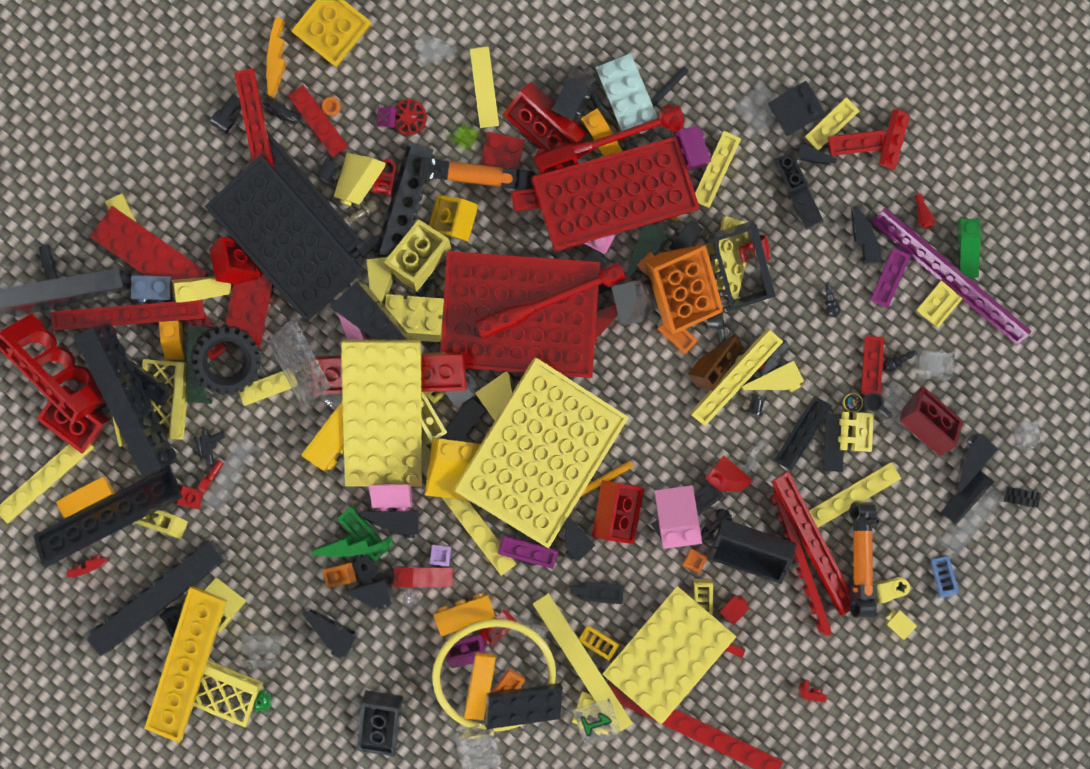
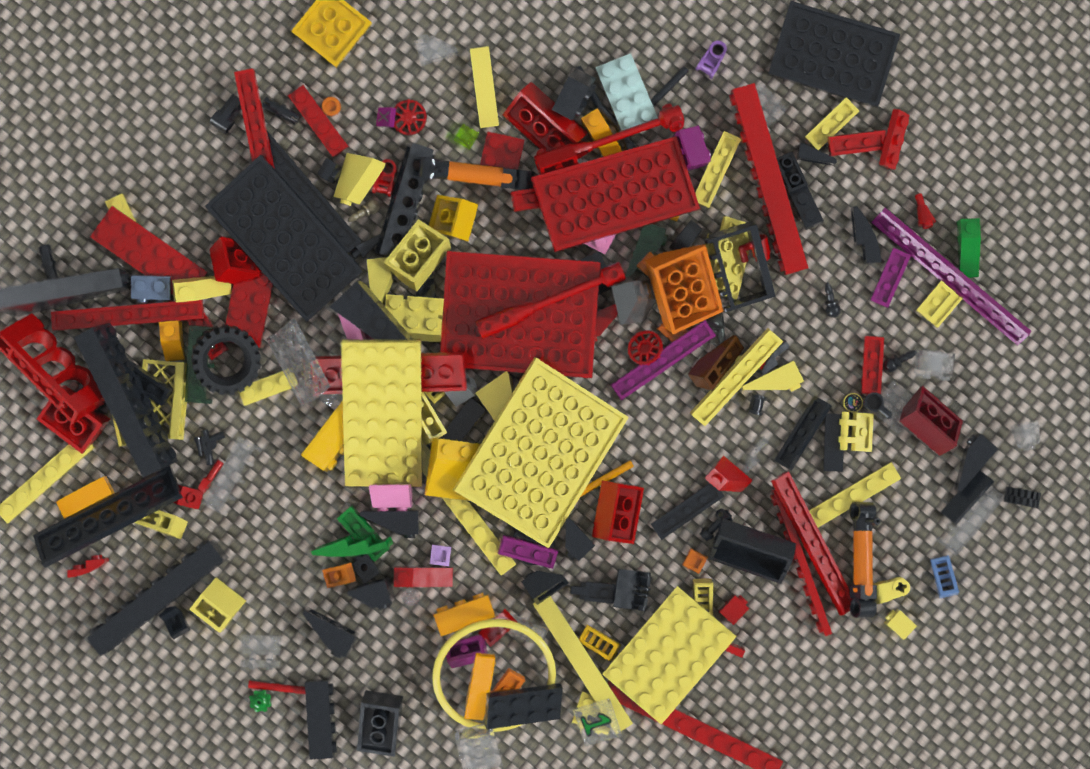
yellow plate [144,586,227,743] -> none
light yellow fence [193,660,263,727] -> none
light orange slope [266,17,287,99] -> none
bright pink slope [654,485,702,549] -> none
black slope [767,81,826,136] -> none
red bracket [798,679,827,703] -> none
none -> red bar [248,680,305,694]
none -> black brick [305,679,338,760]
none -> black slope [521,571,569,605]
none -> magenta tile [610,320,716,400]
none -> black hinge [613,569,652,611]
none -> red wheel [628,330,663,366]
none -> medium lavender piece [695,41,727,79]
none -> red brick [729,83,808,275]
none -> black plate [768,1,900,108]

